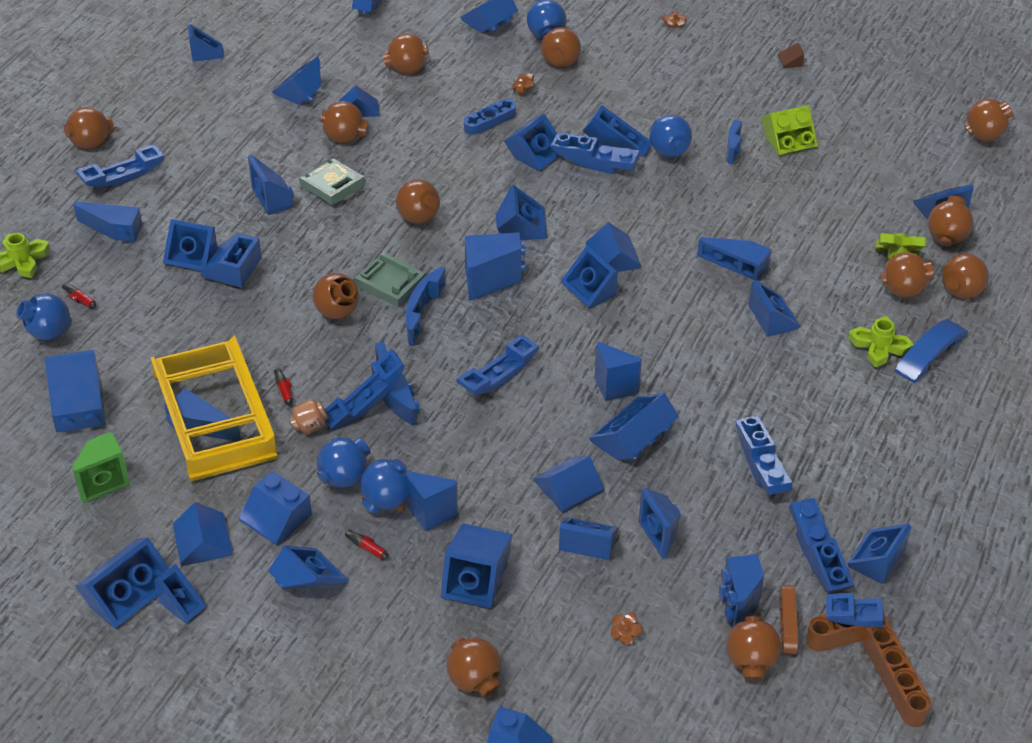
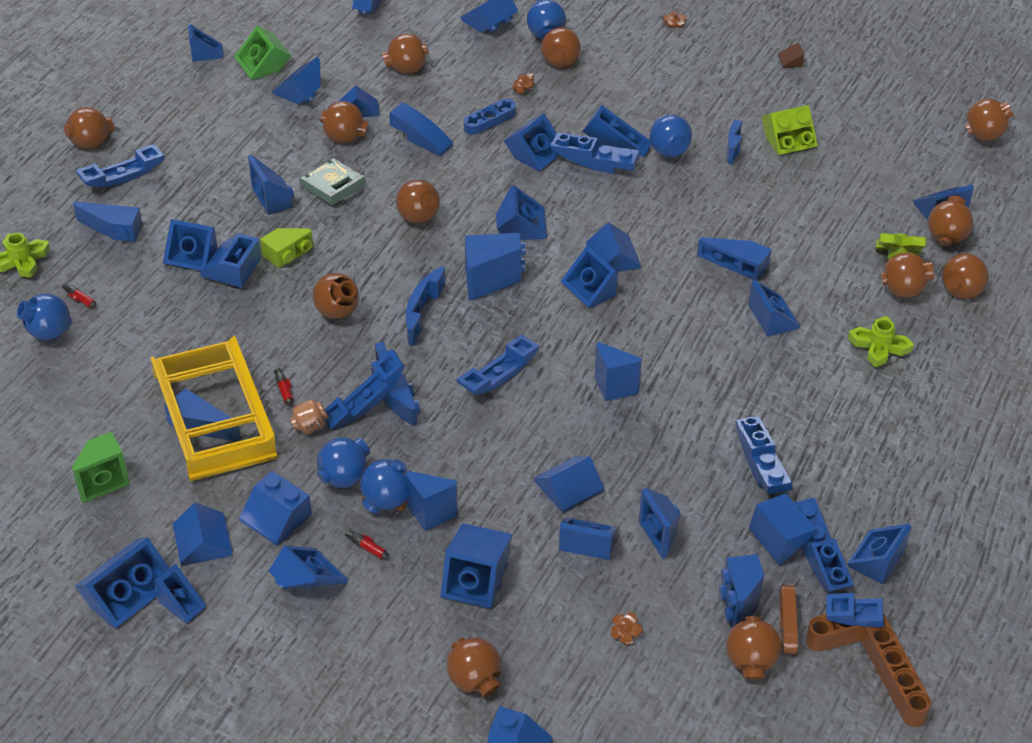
blue slope [45,350,106,433] -> none
sand green container [355,253,426,308] -> none
blue slope [589,392,679,461] -> none
blue slope [894,319,968,383] -> none
none -> bright green slope [234,25,291,80]
none -> lime slope [260,228,314,268]
none -> blue slope [389,102,453,156]
none -> blue slope [749,494,818,566]

